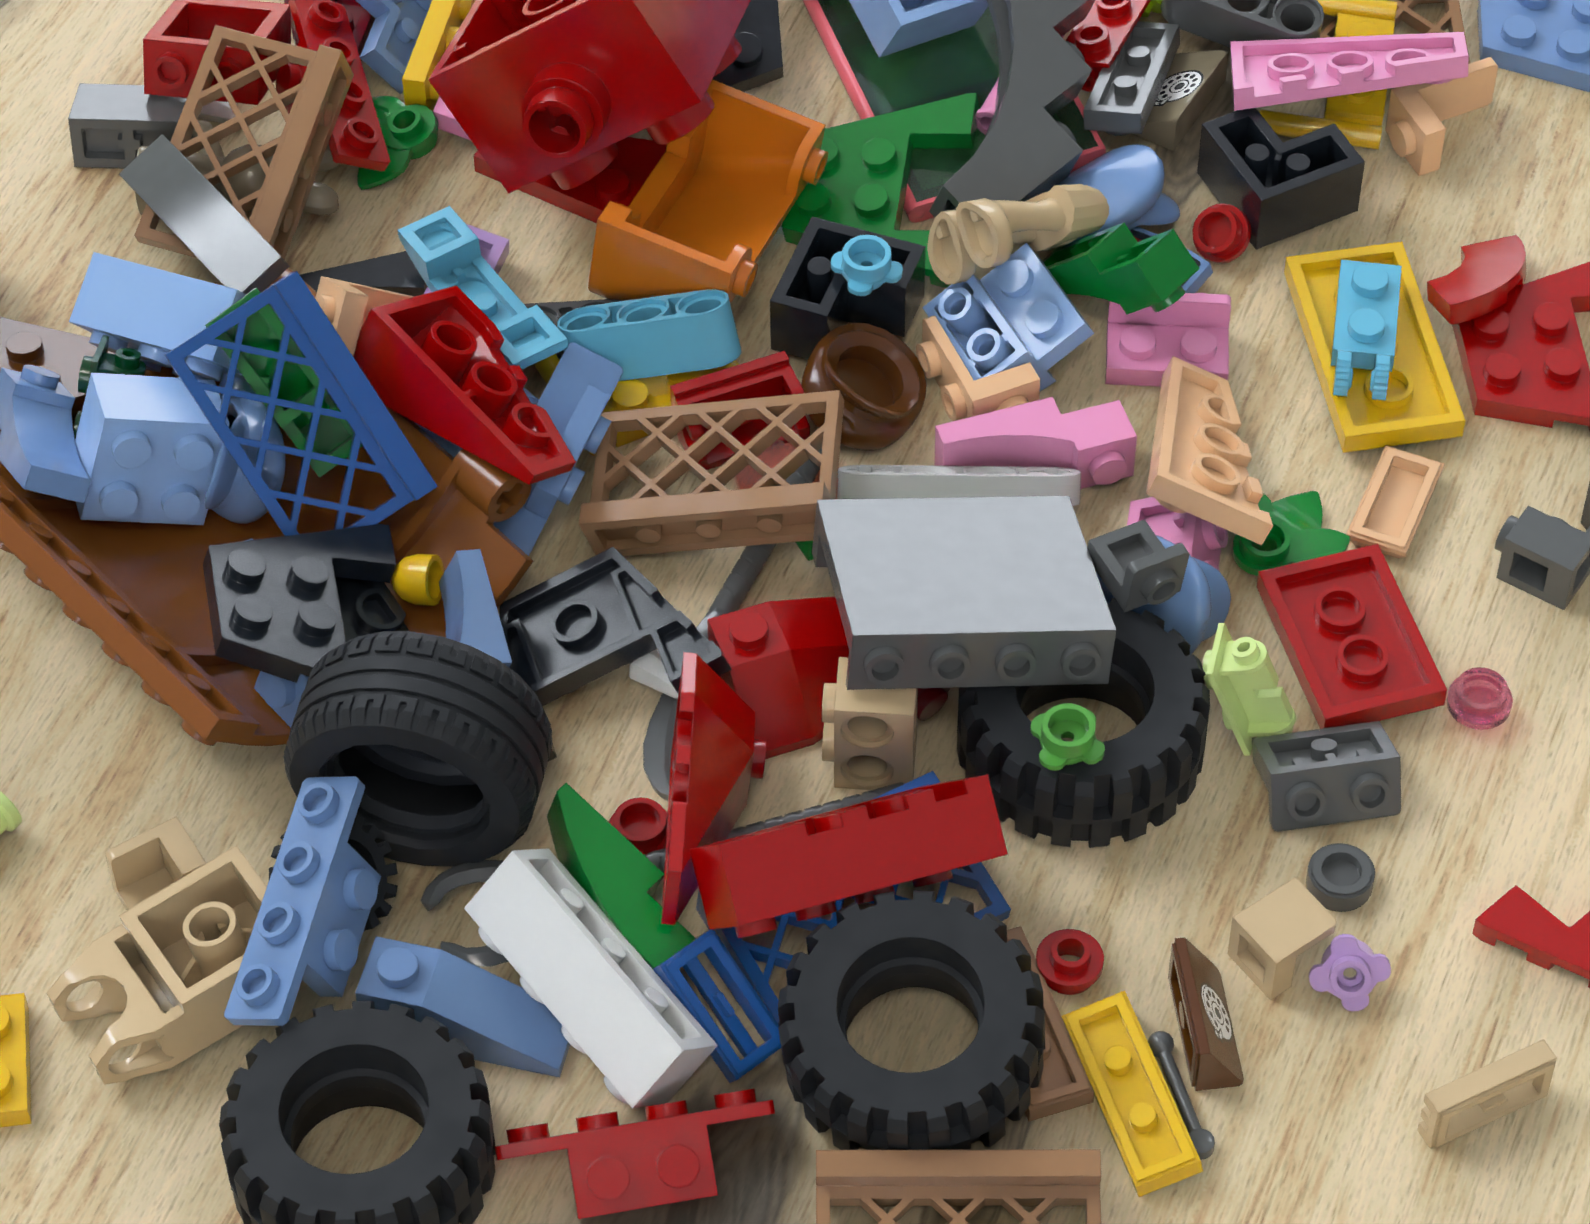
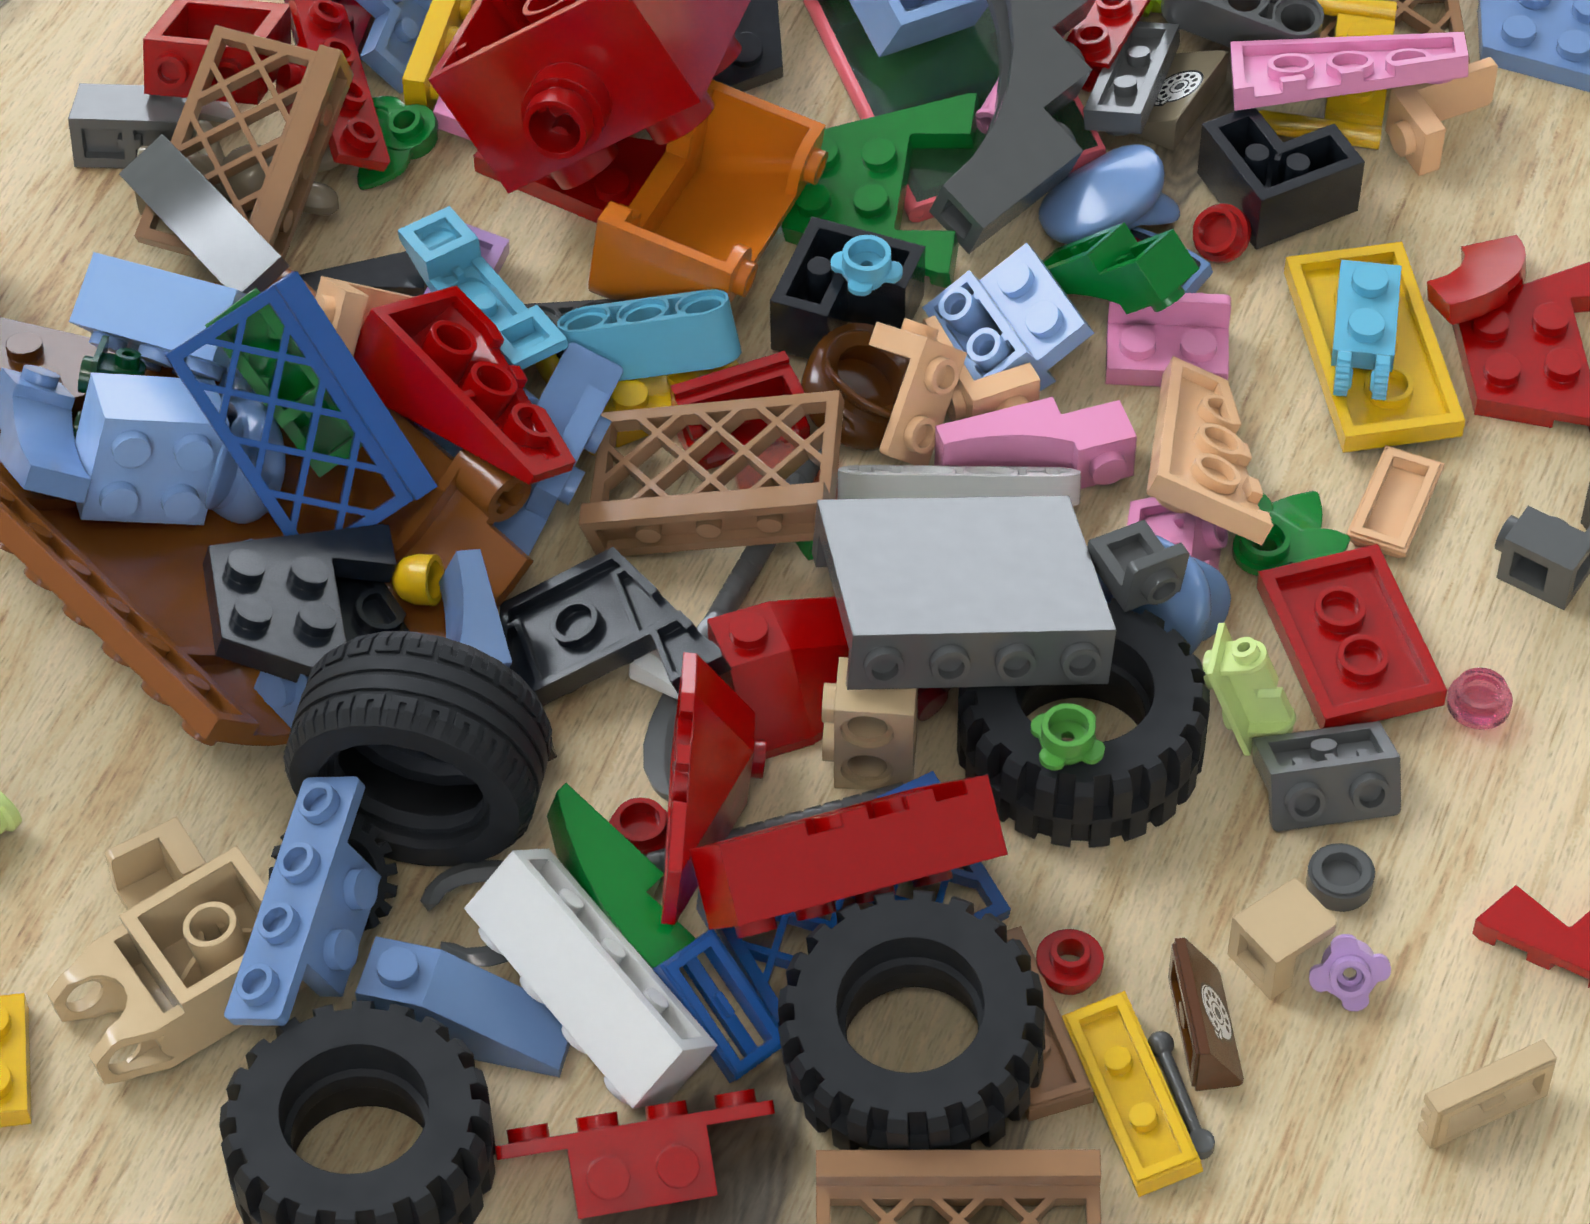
tan piece [927,184,1109,284] -> none
none -> light nougat bracket [869,318,967,465]

